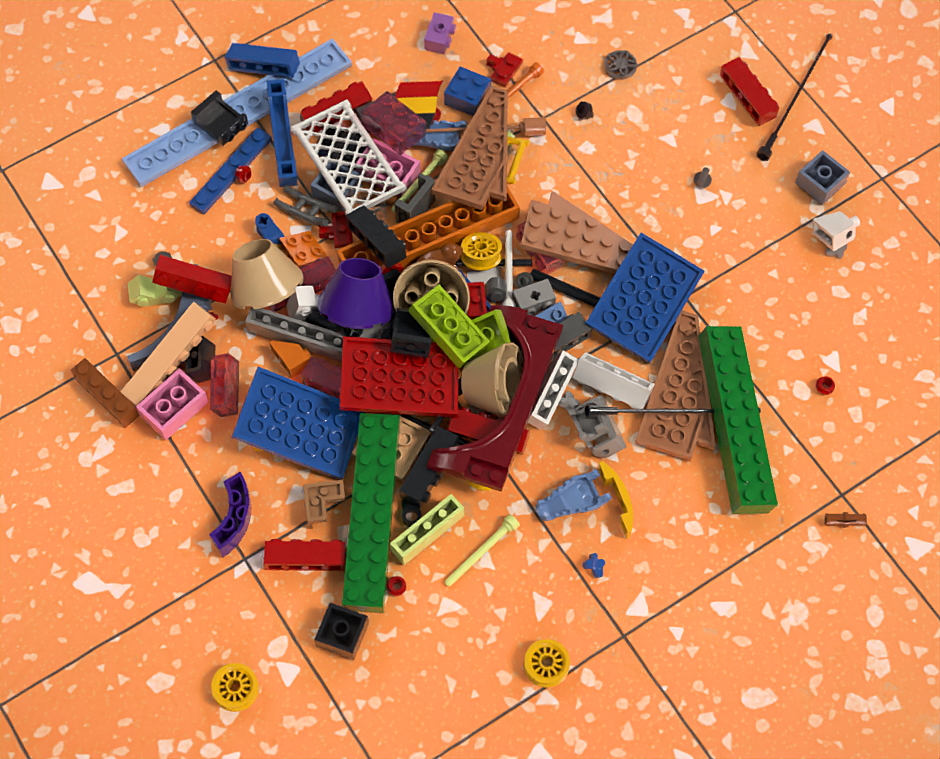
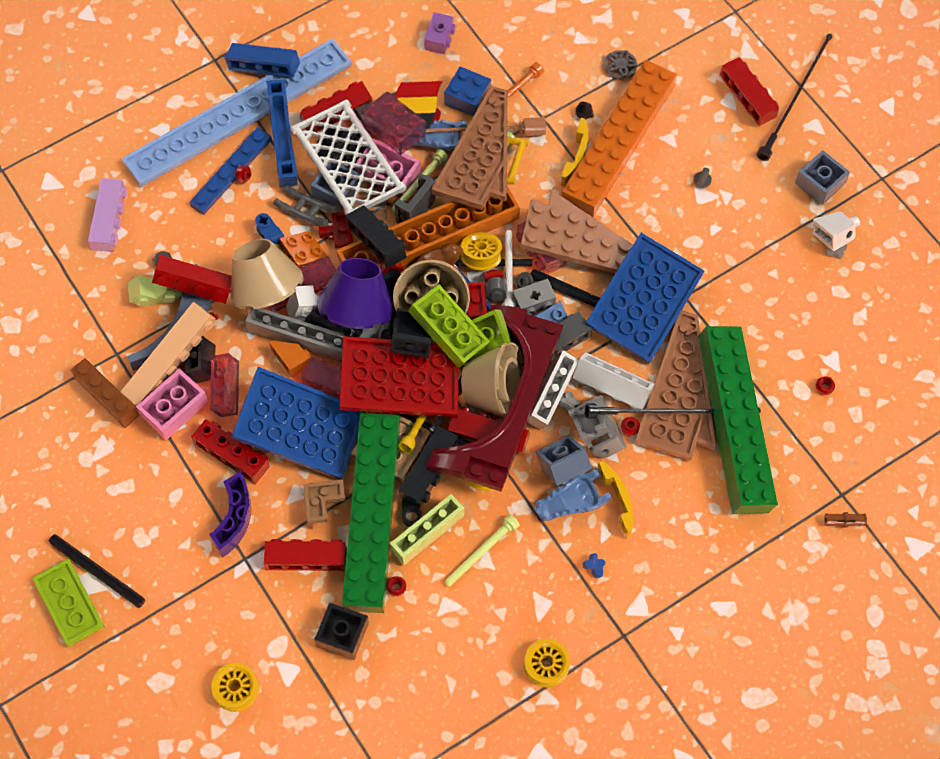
black panel [190,90,248,146] -> none
red hinge [486,52,523,87] -> none
none -> lime plate [32,558,105,648]
none -> black axle [49,534,146,608]
none -> lavender brick [88,178,128,252]
none -> red brick [191,419,270,485]
none -> yellow piece [398,415,427,454]
none -> red plate [484,269,503,283]
none -> sand blue brick [535,435,592,486]
none -> yellow slope [561,118,588,187]
none -> orange brick [562,60,677,217]
none -> red plate [621,417,640,436]

